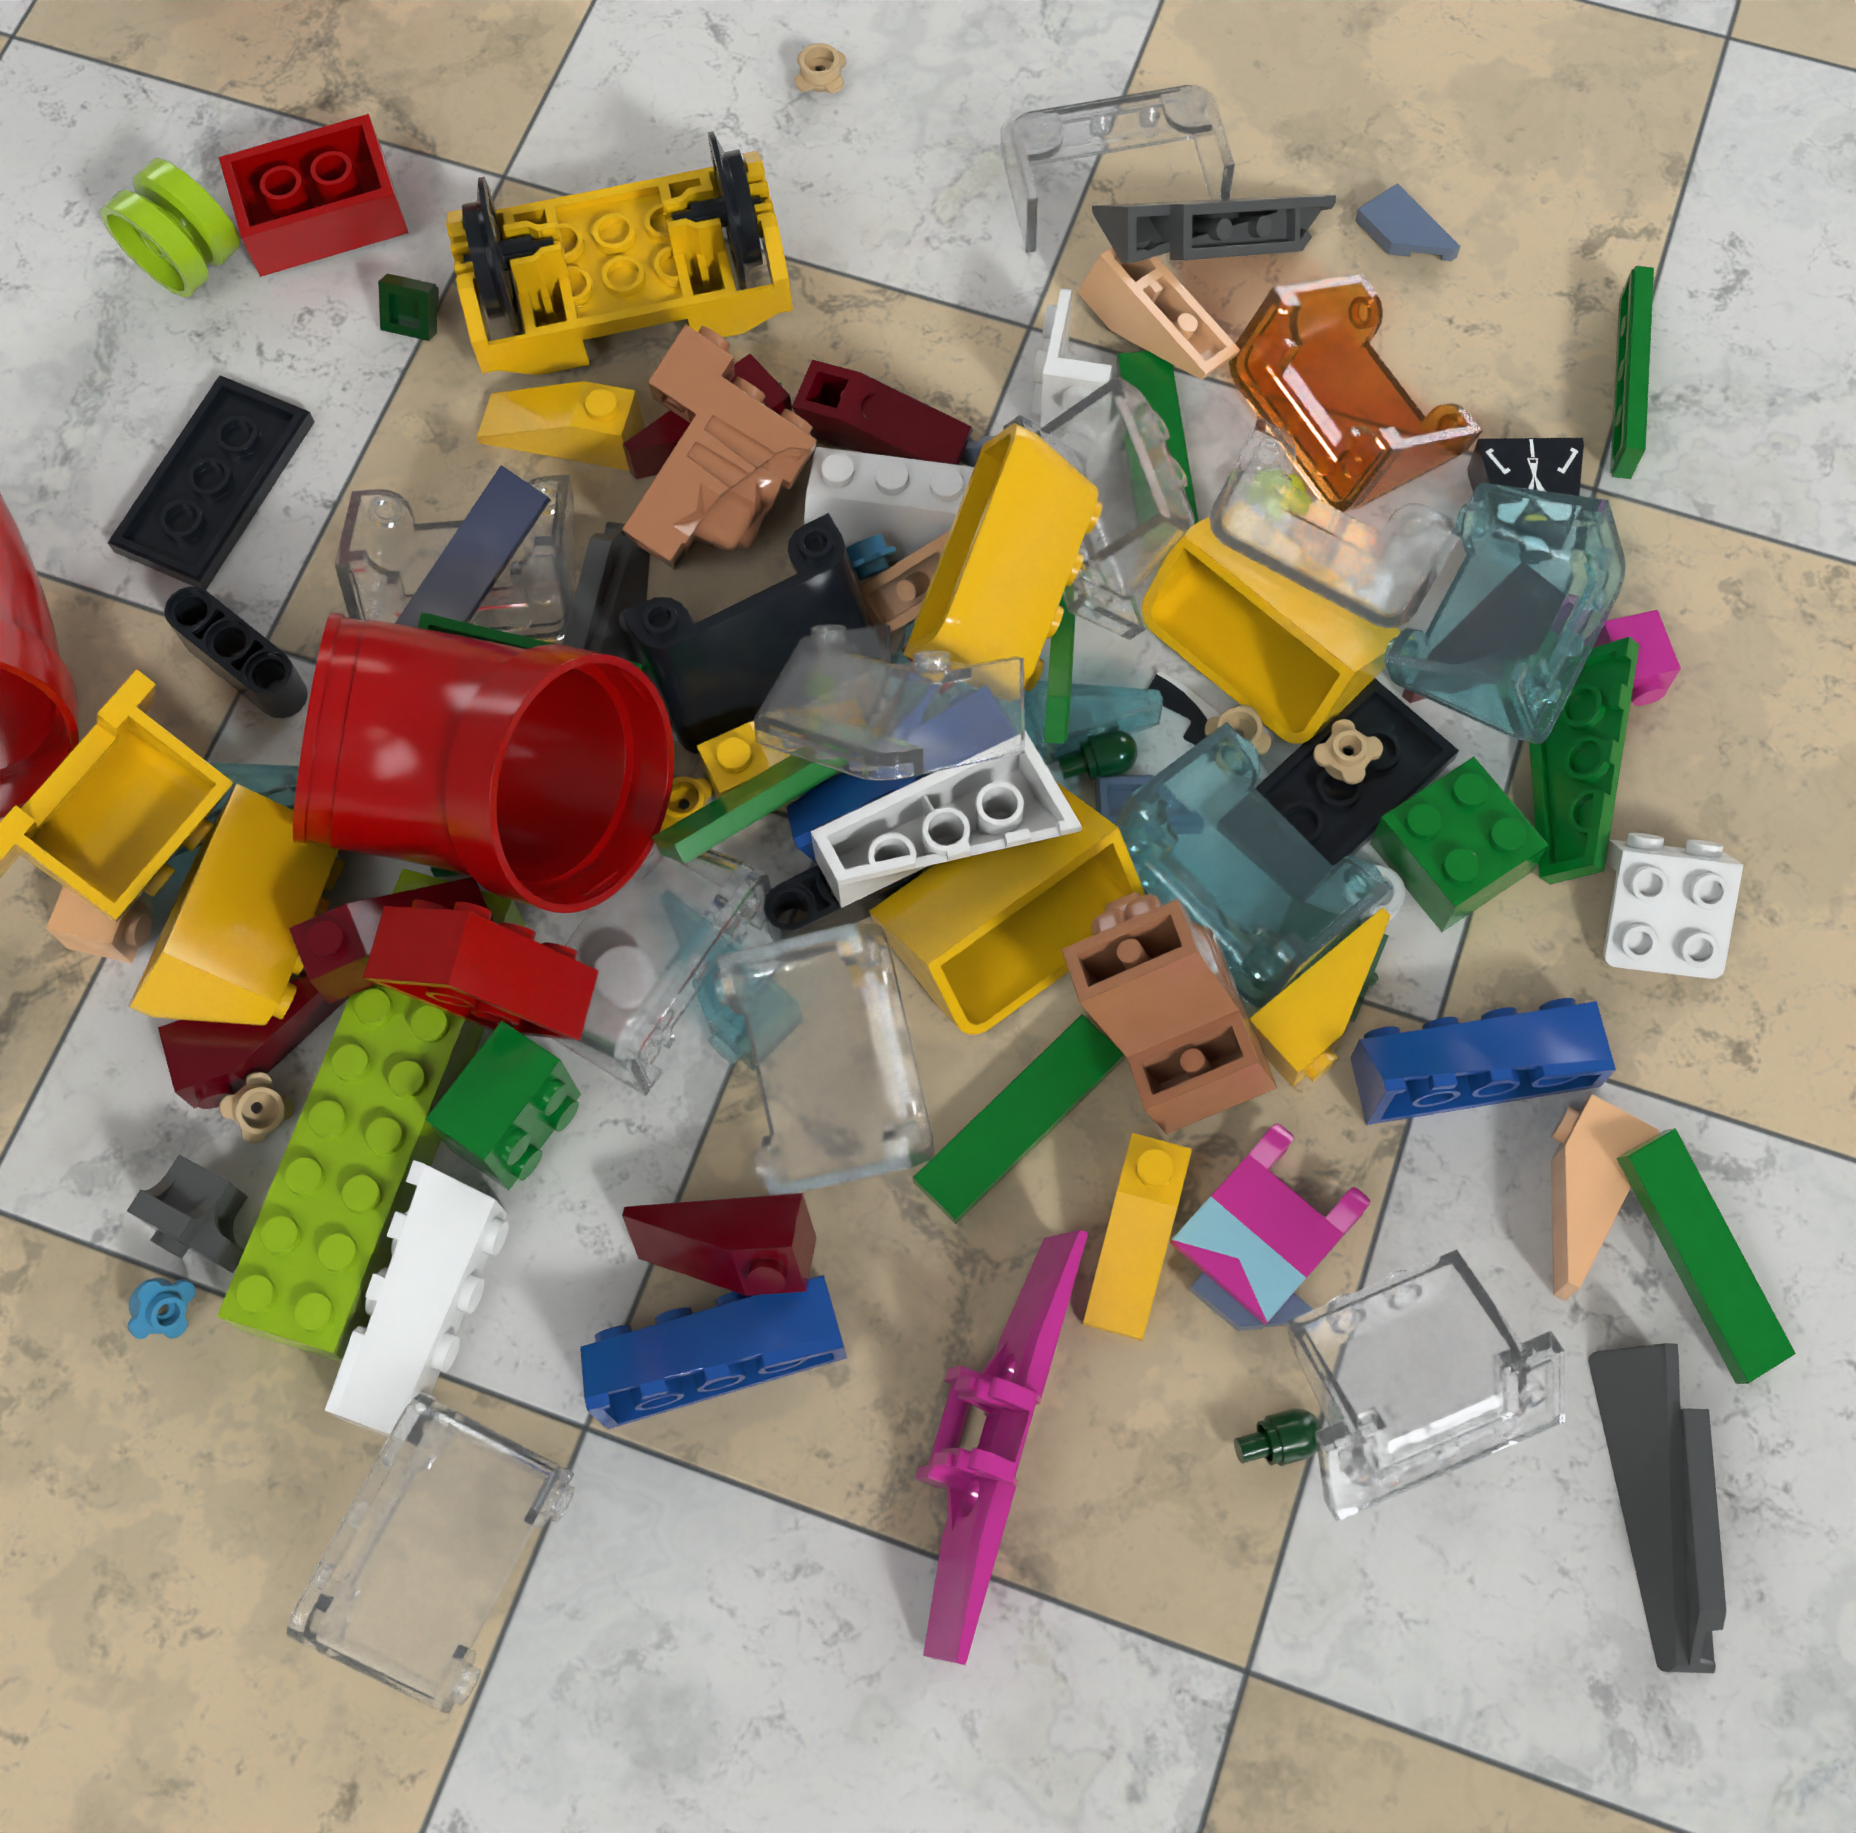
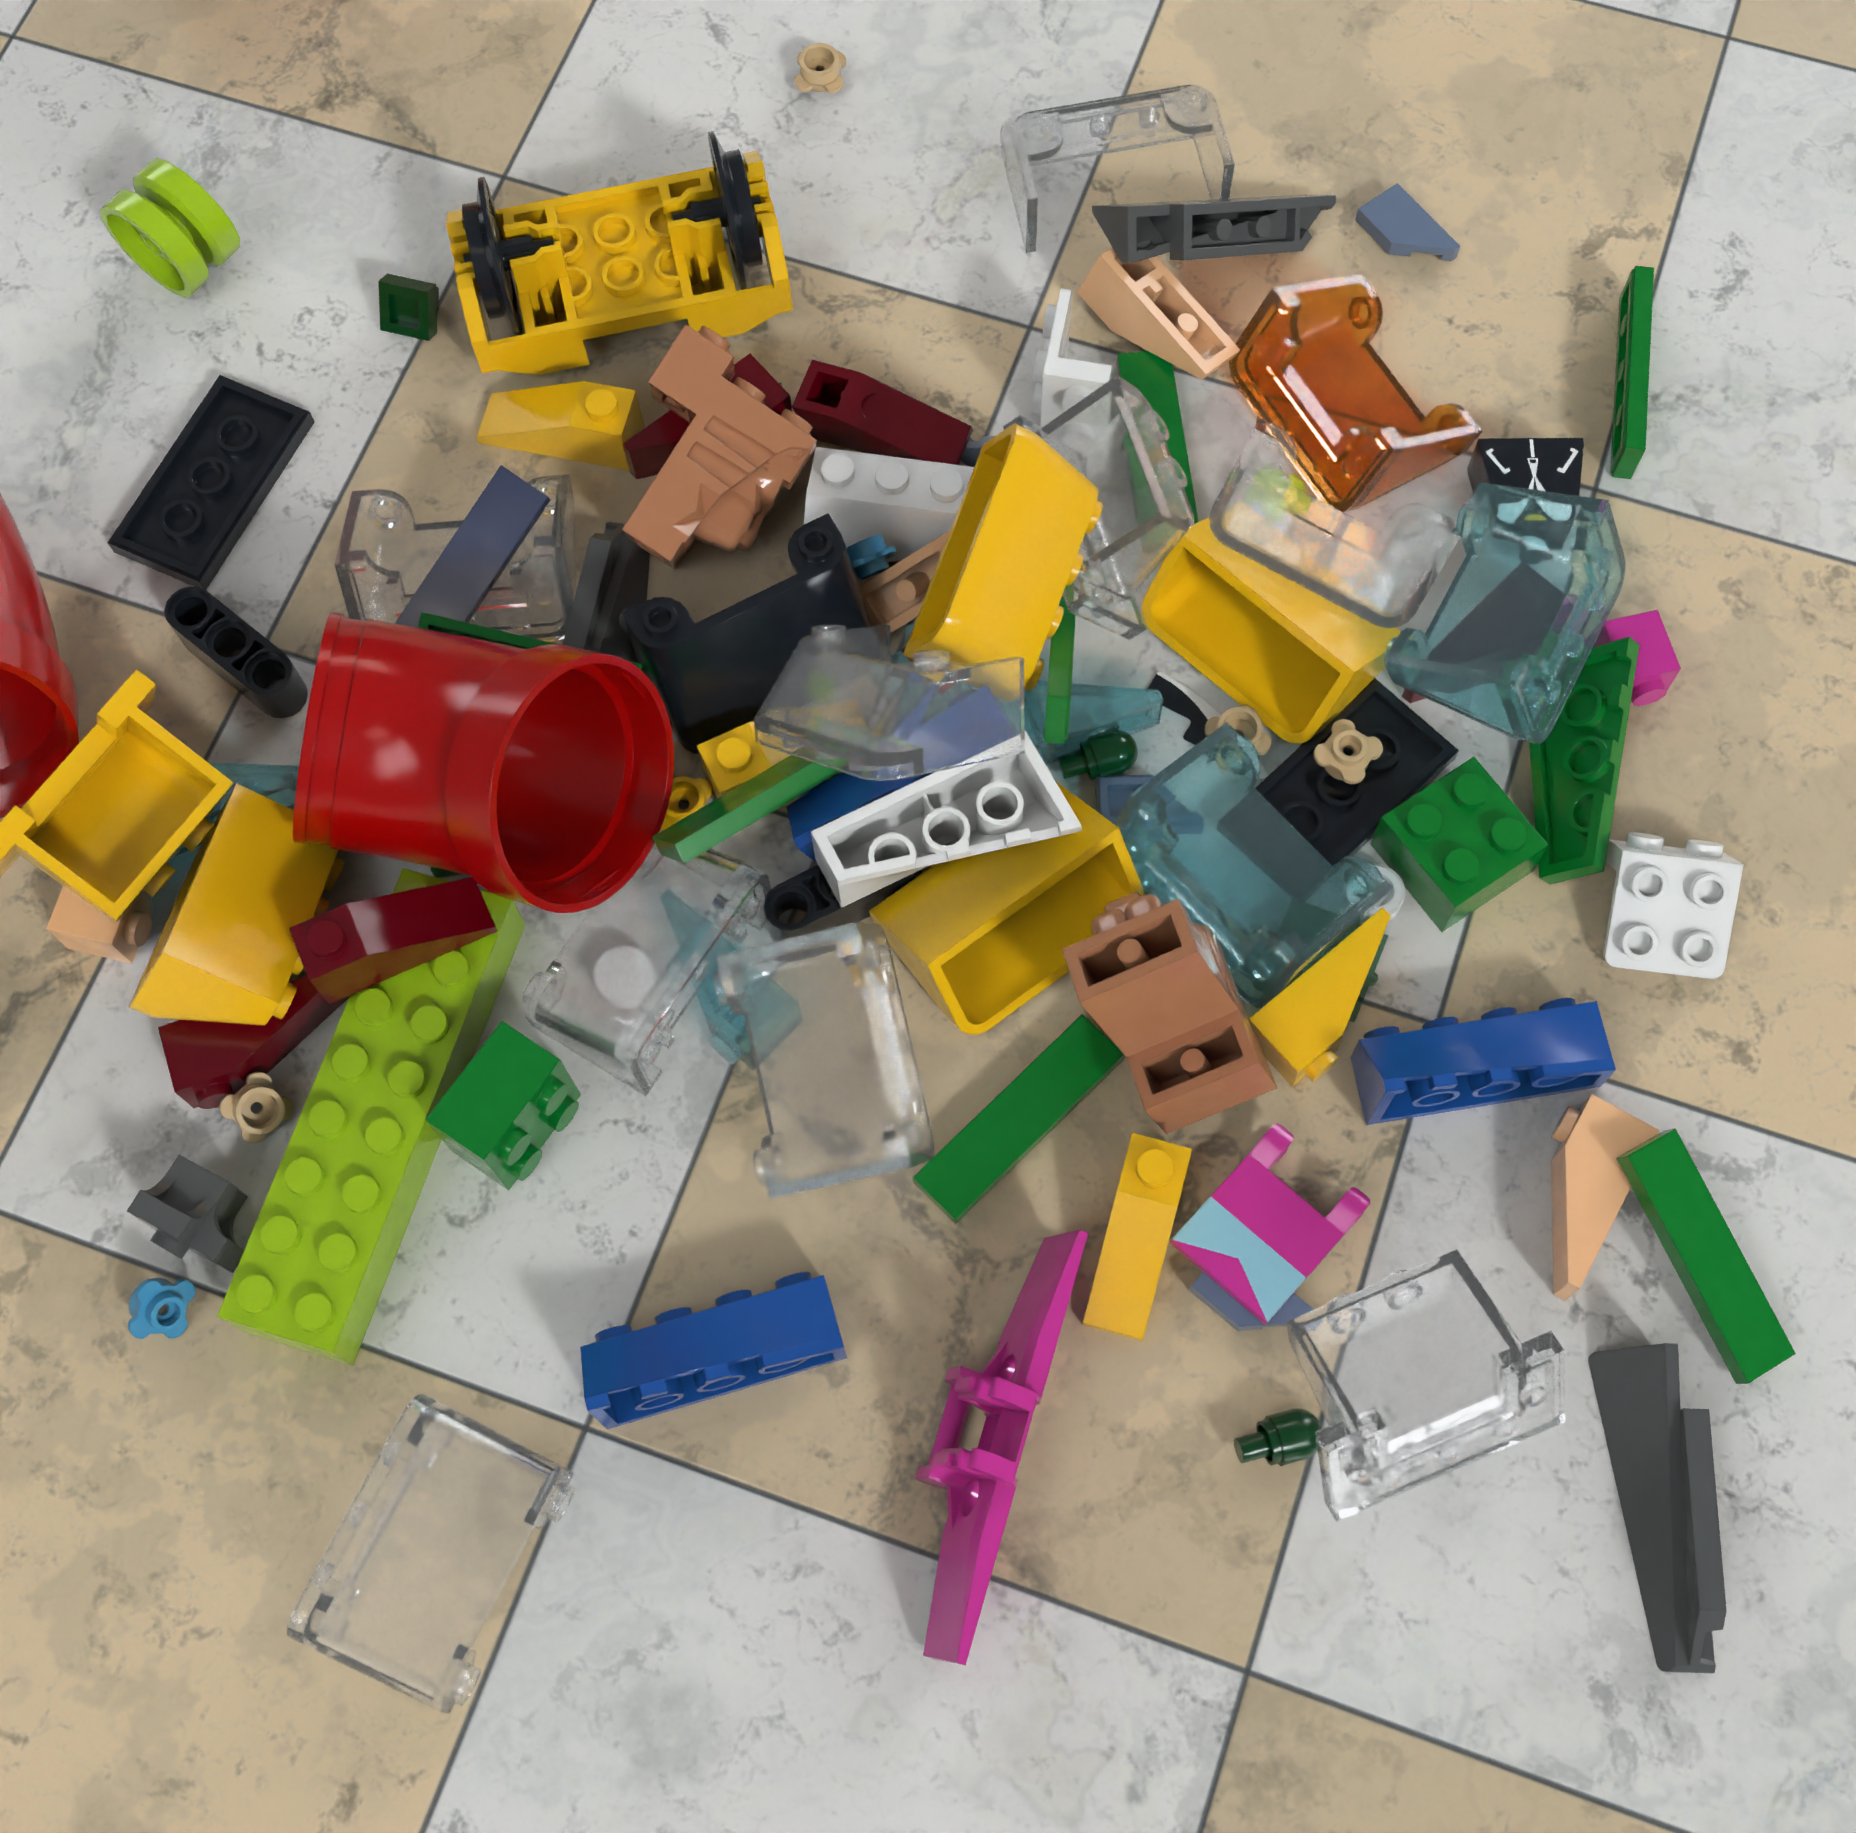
red brick [218,114,409,277] -> none
white wedge [325,1160,509,1444] -> none
red brick [363,899,599,1041] -> none
dark red slope [622,1193,817,1296] -> none

